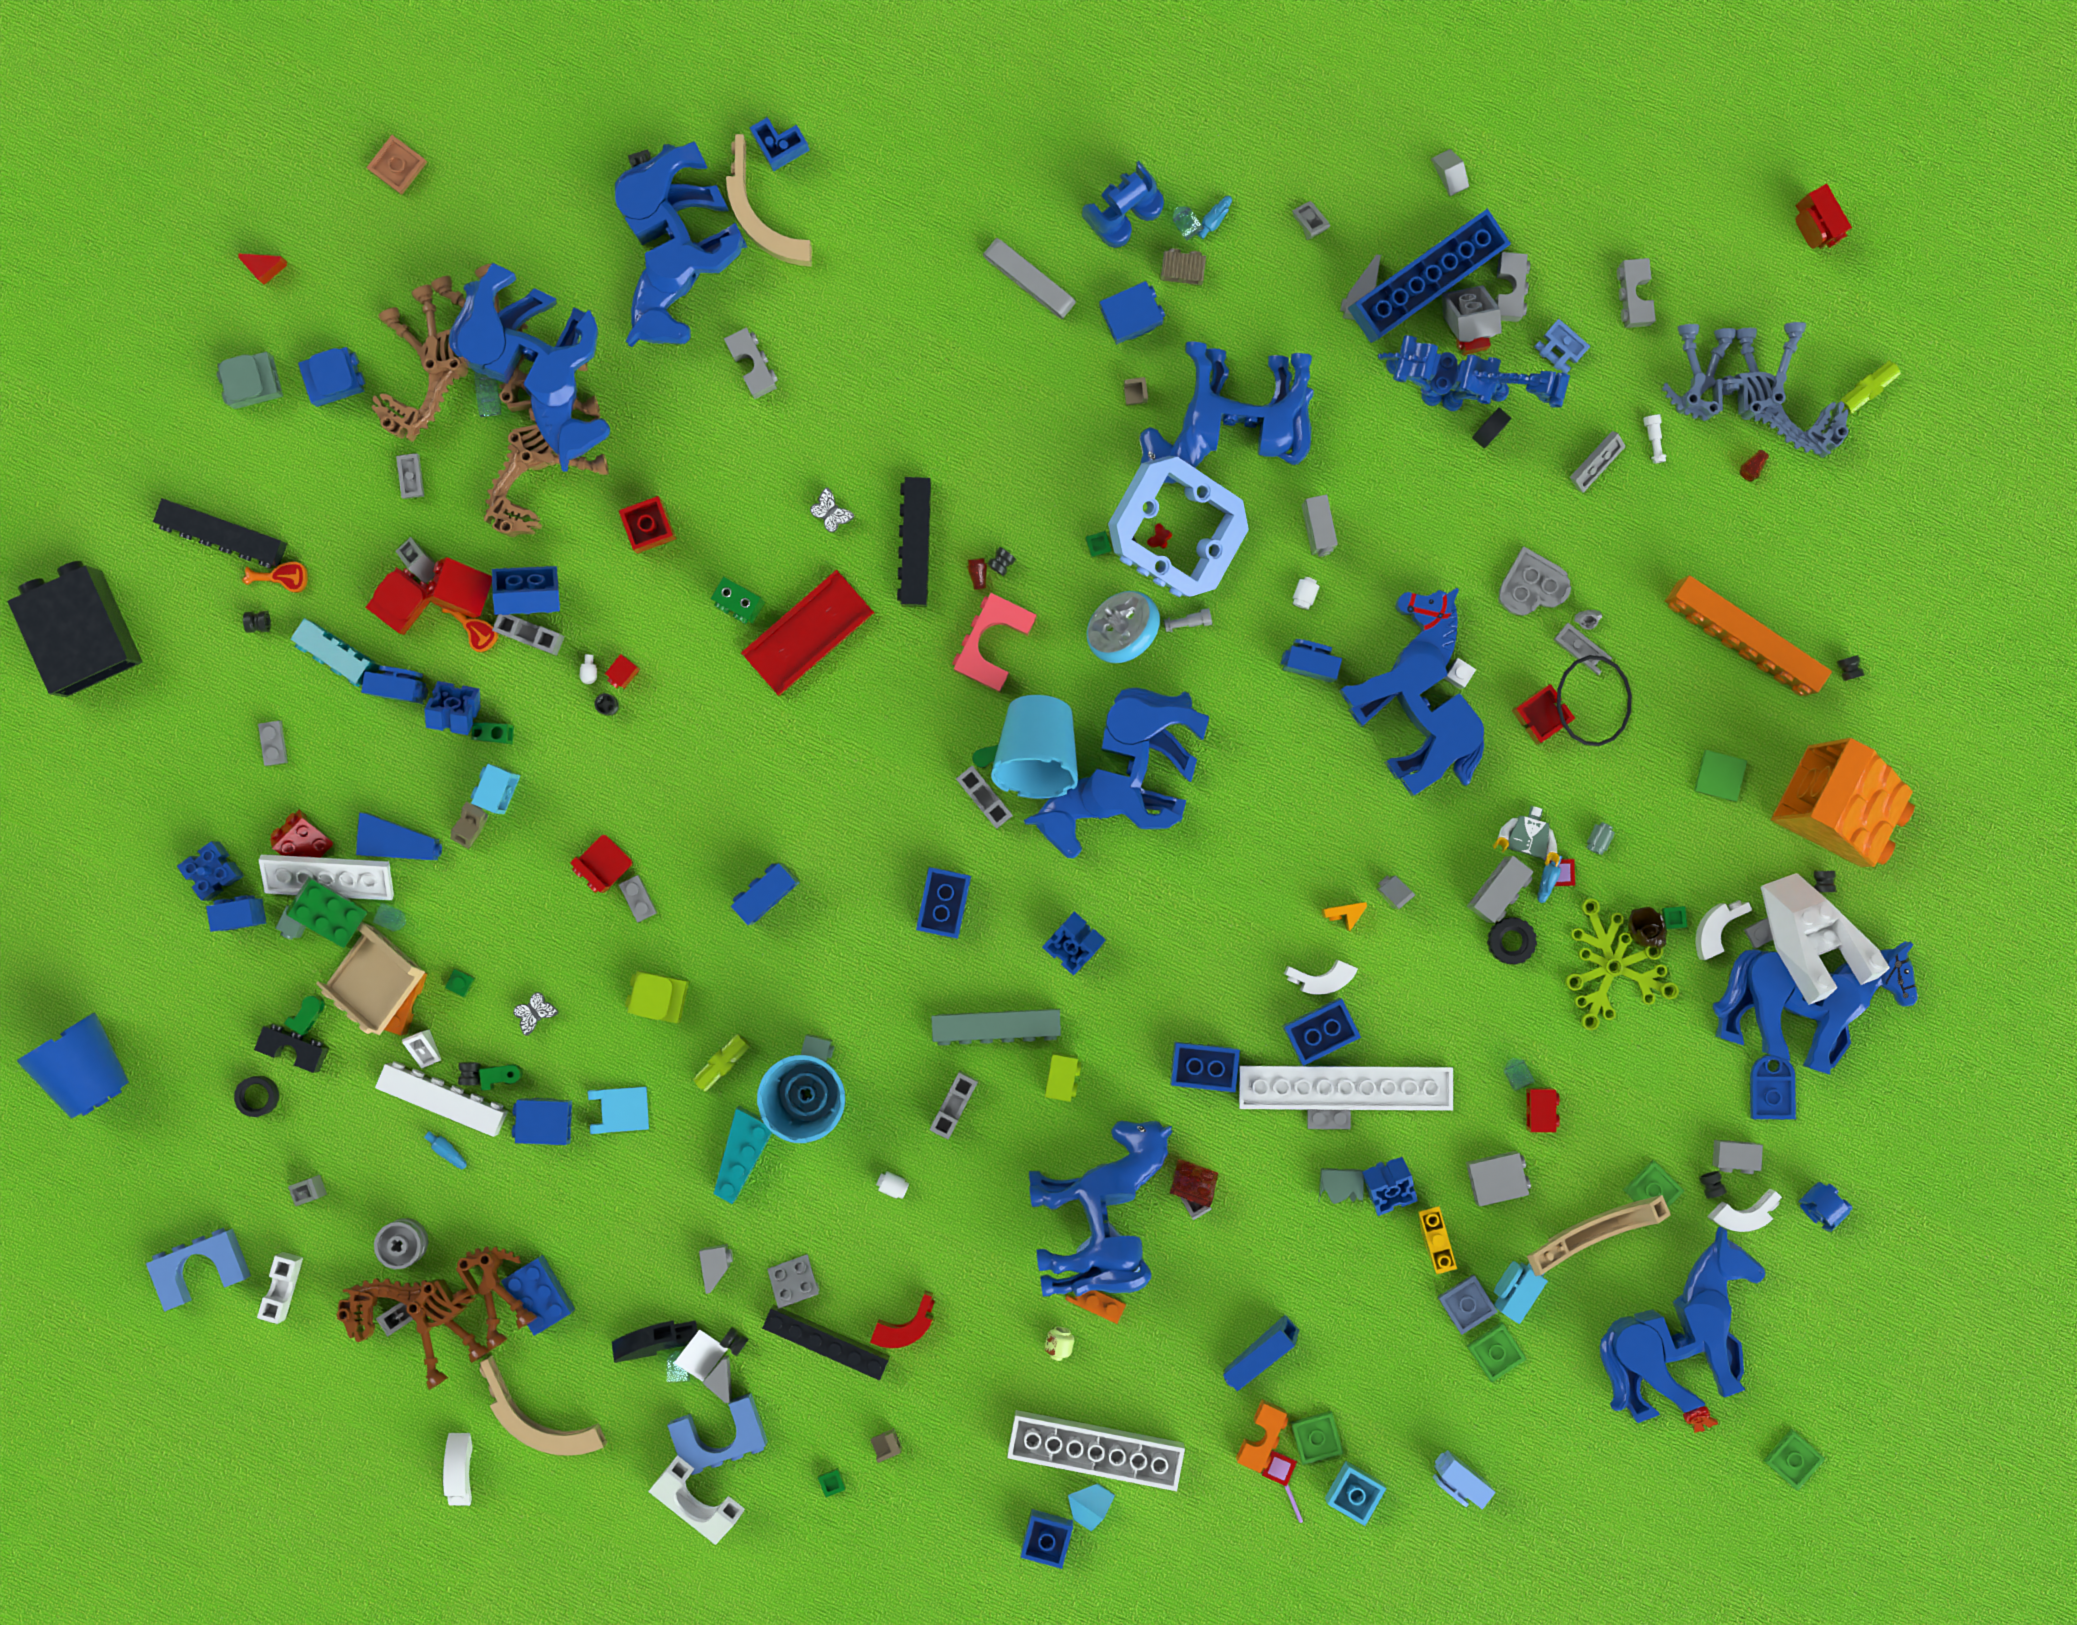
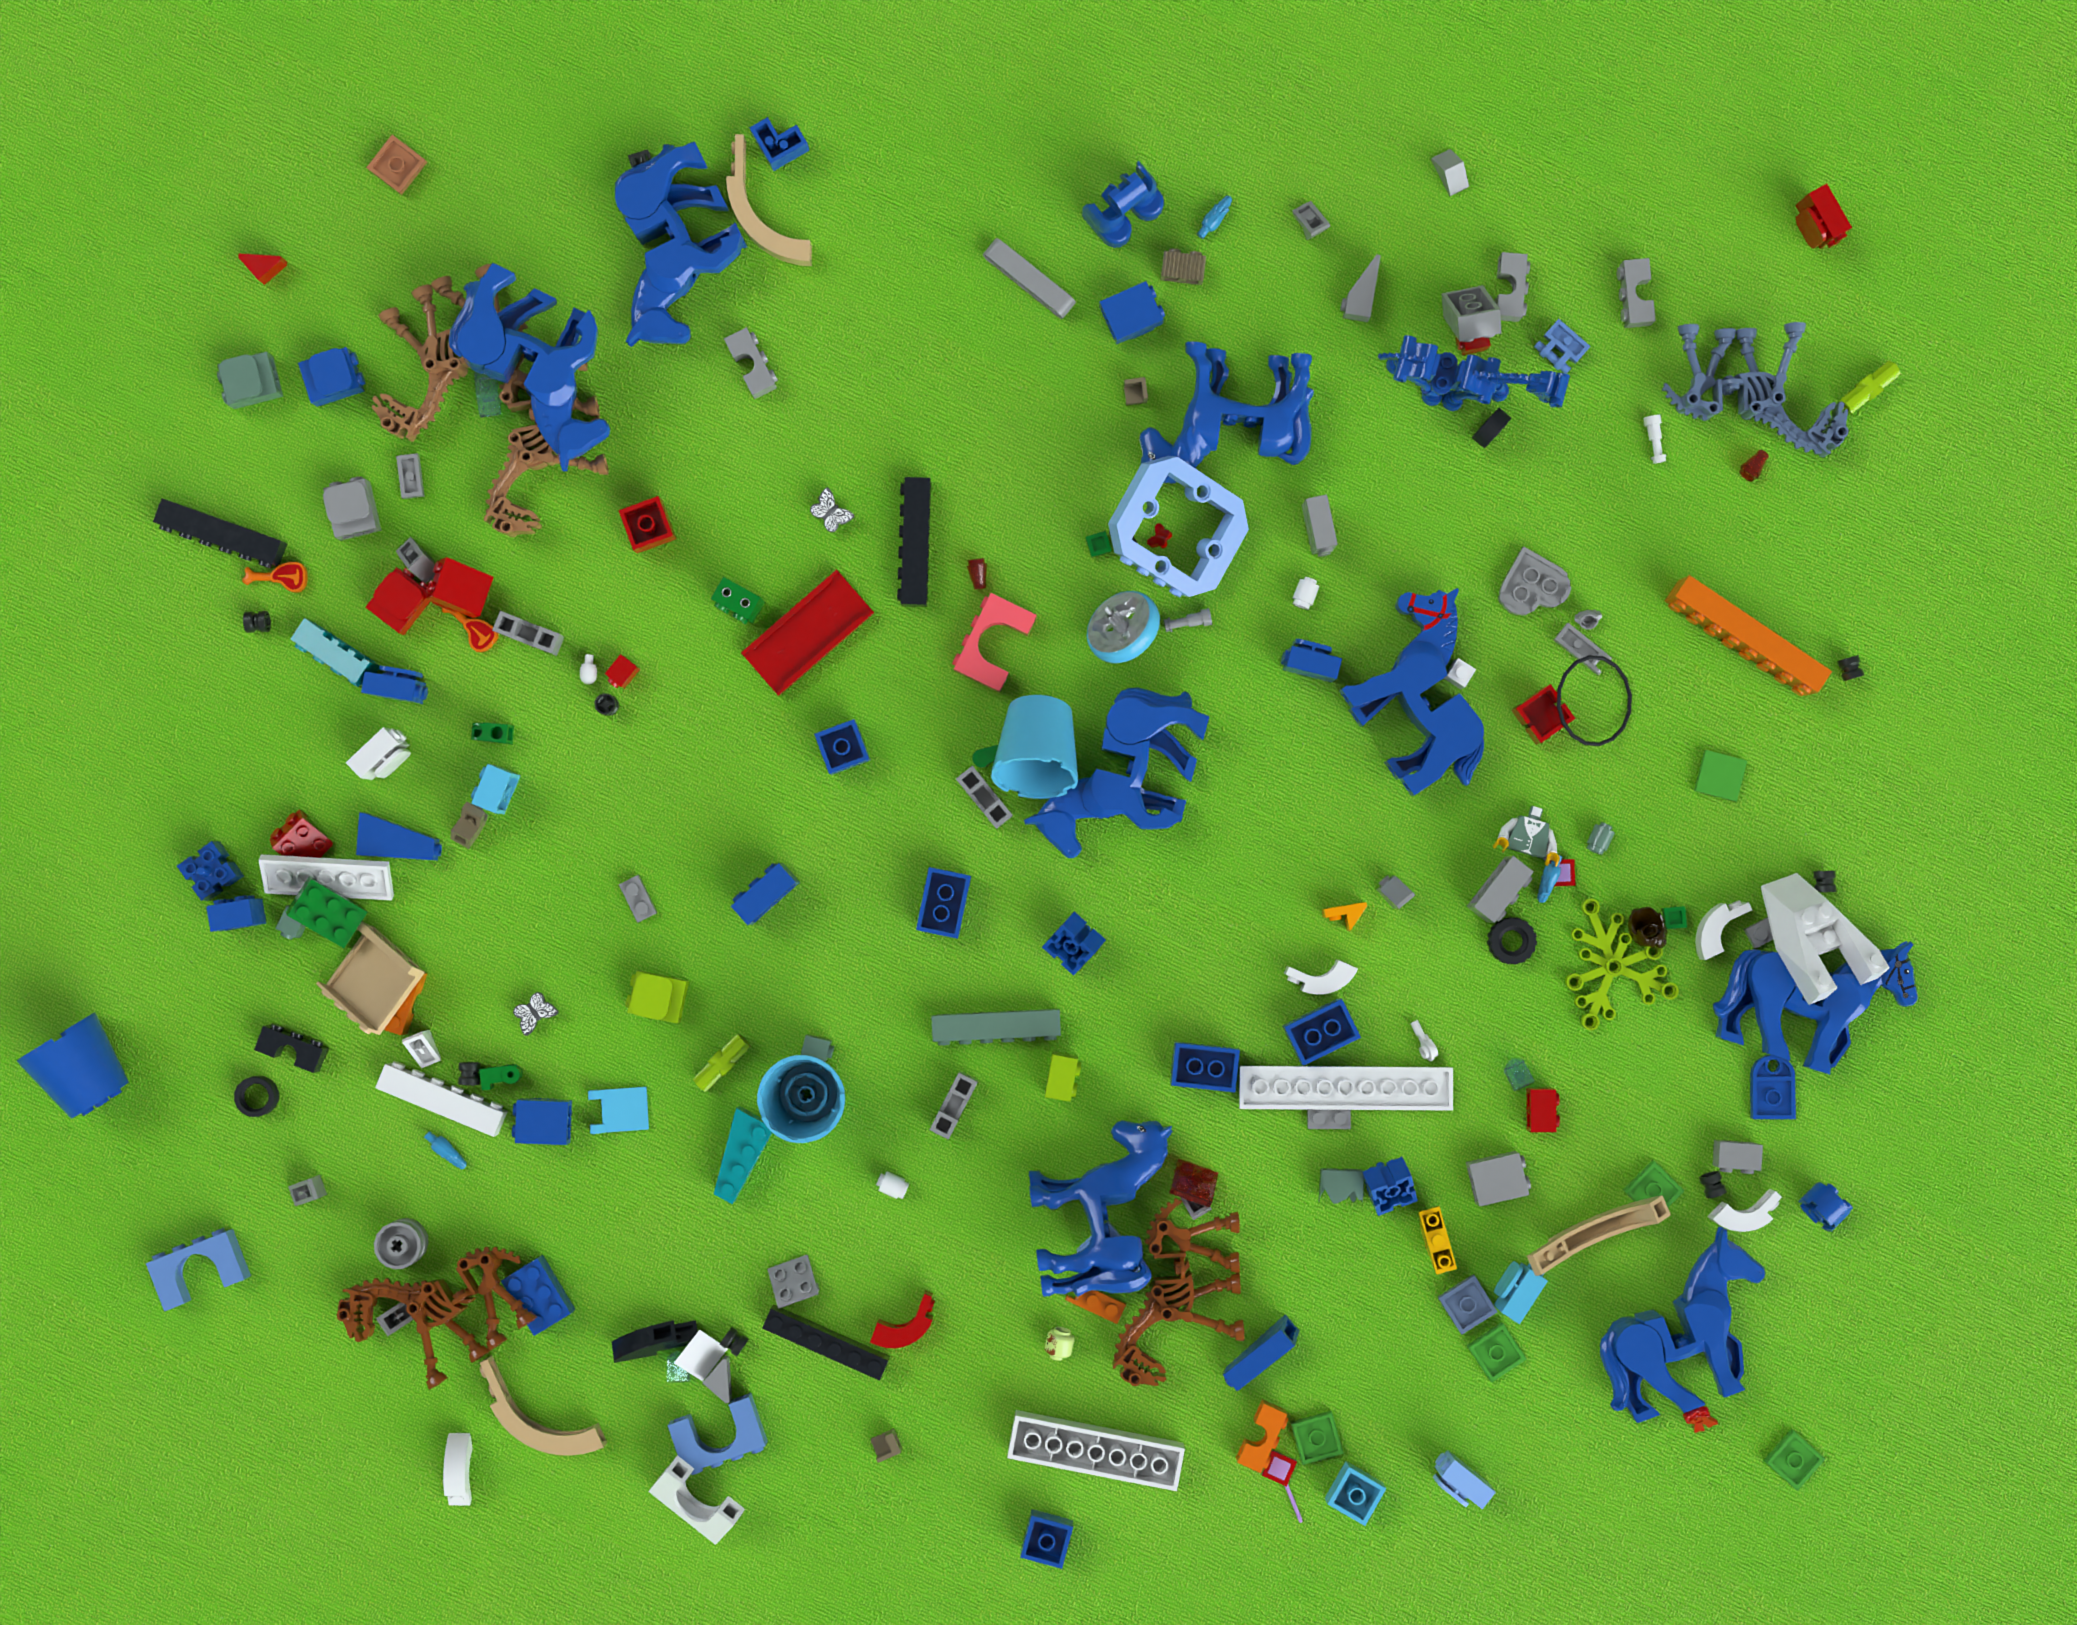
black brick [7,561,143,697] -> none
white arch [257,1252,303,1324] -> none
light grey plate [258,721,288,766] -> none
green leg [284,995,325,1035] -> none
clear light blue plate [373,903,406,931] -> none
blue brick [424,681,480,735] -> none
green plate [445,969,475,997] -> none
blue brick [492,566,560,615] -> none
red bracket [570,835,633,893] -> none
light grey slope [699,1244,733,1294] -> none
green plate [818,1468,846,1498] -> none
pearl dark grey wheel [987,547,1016,577] -> none
medium azure slope [1068,1483,1115,1531] -> none
clear light blue plate [1173,206,1204,241] -> none
blue brick [1348,208,1511,343] -> none
light grey plate [1570,431,1626,493] -> none
orange slope [1771,738,1915,867] -> none
none -> light grey brick [323,477,382,540]
none -> white brick [346,727,411,780]
none -> blue brick [814,719,871,775]
none -> dark orange animal [1112,1198,1244,1386]
none -> white plate [1410,1020,1438,1061]

